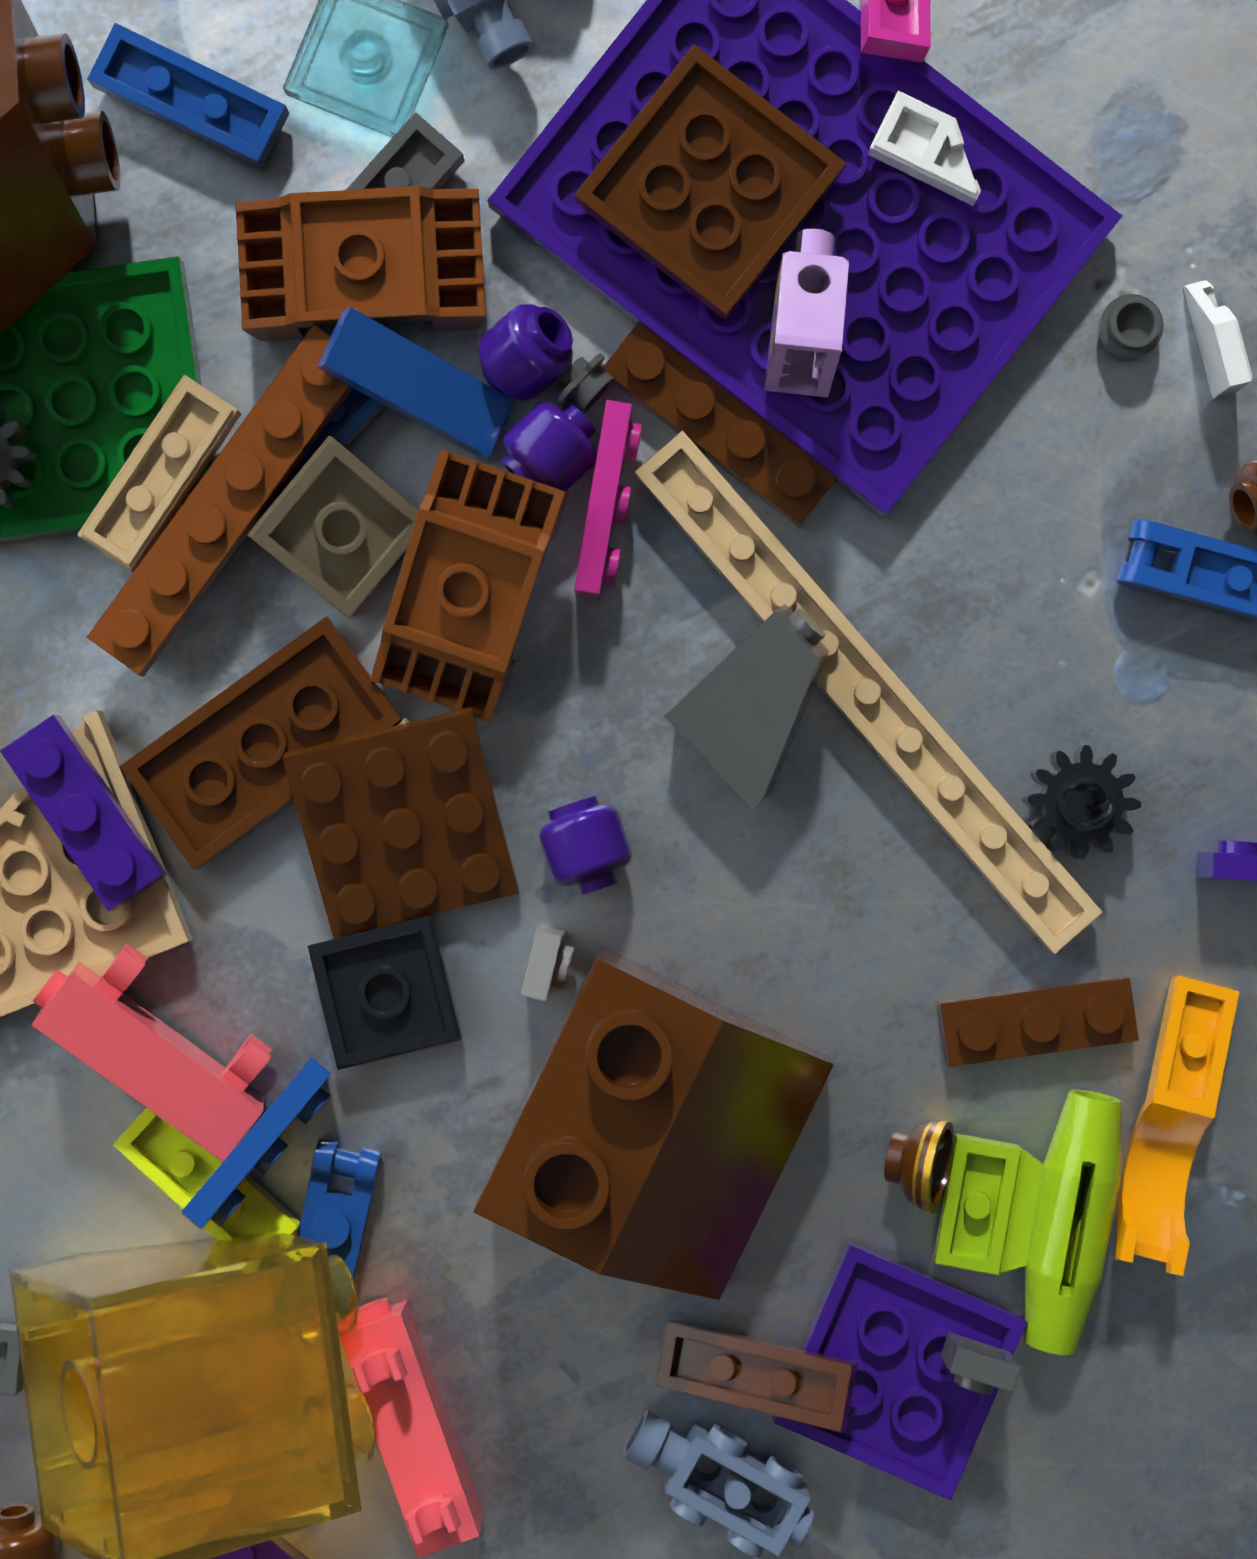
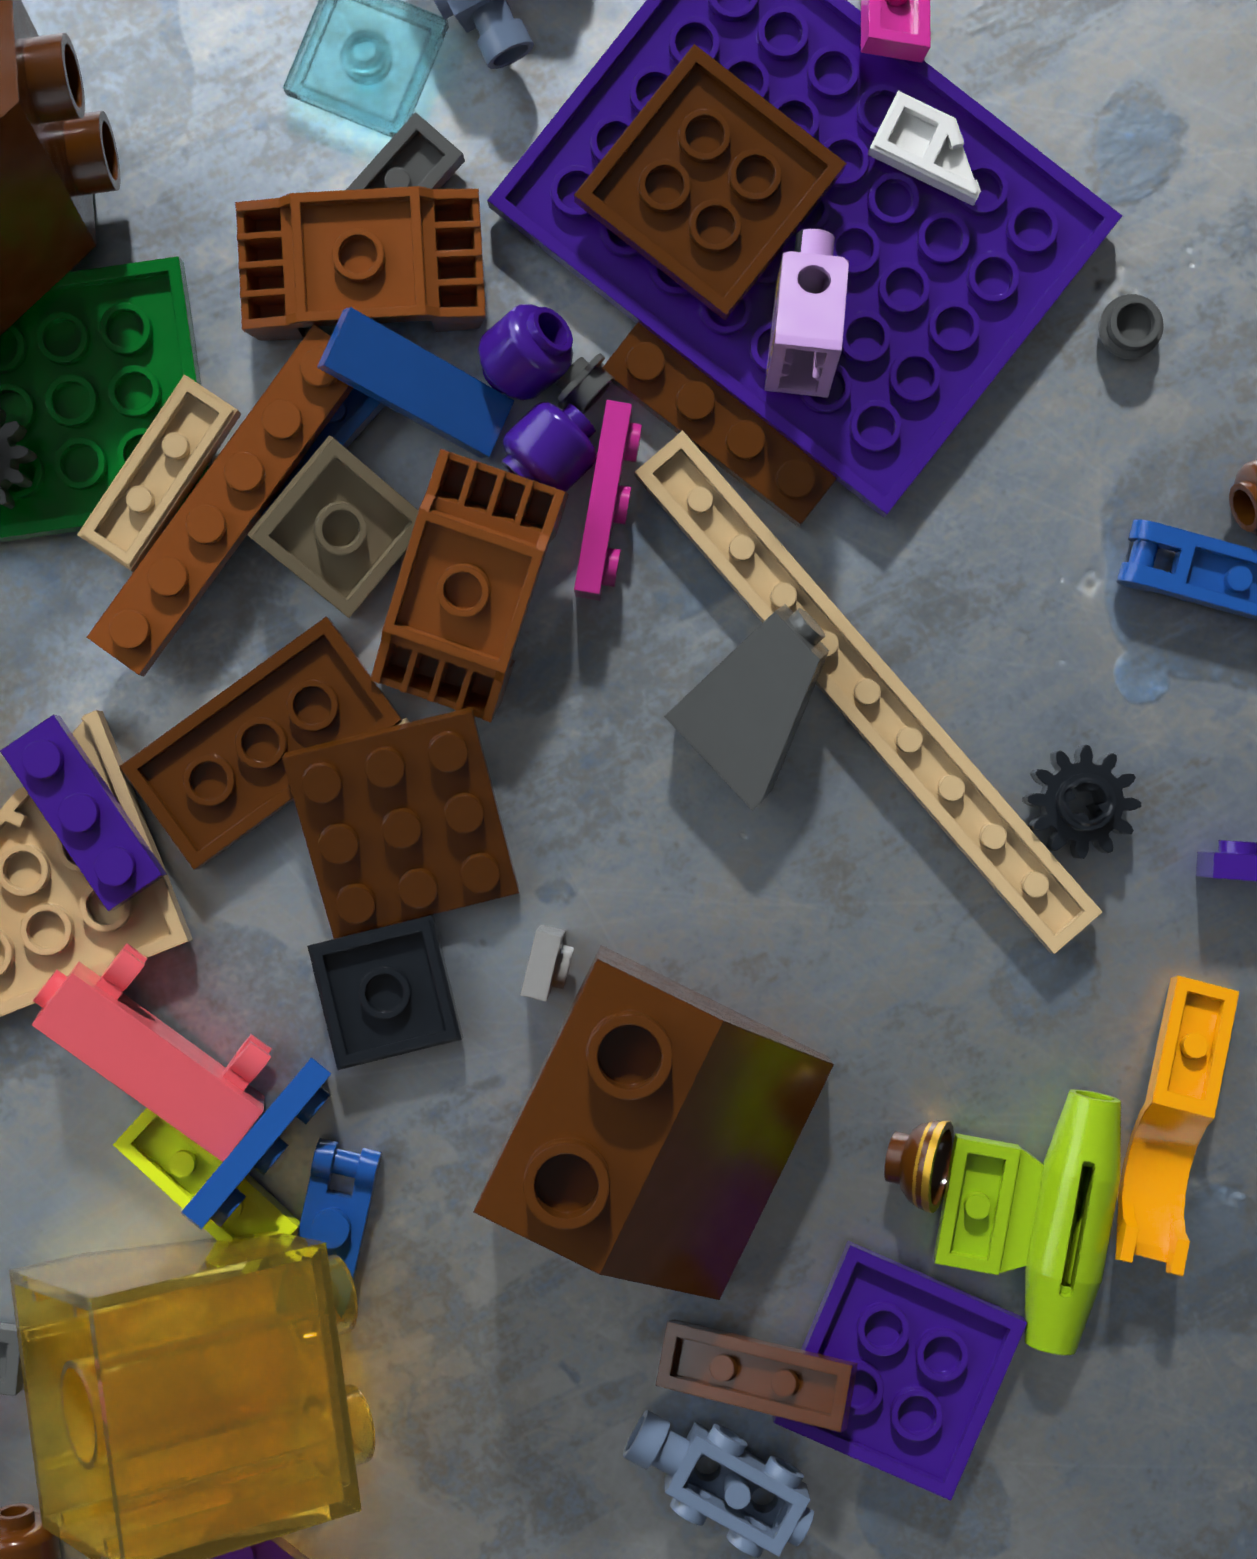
blue plate [87,23,290,169] -> none
coral brick [339,1298,484,1558] -> none
dark purple head [539,796,632,895] -> none
reddish brown plate [937,976,1139,1067] -> none
dark grey plate [941,1332,1021,1395] -> none
white tile [1183,280,1253,399] -> none

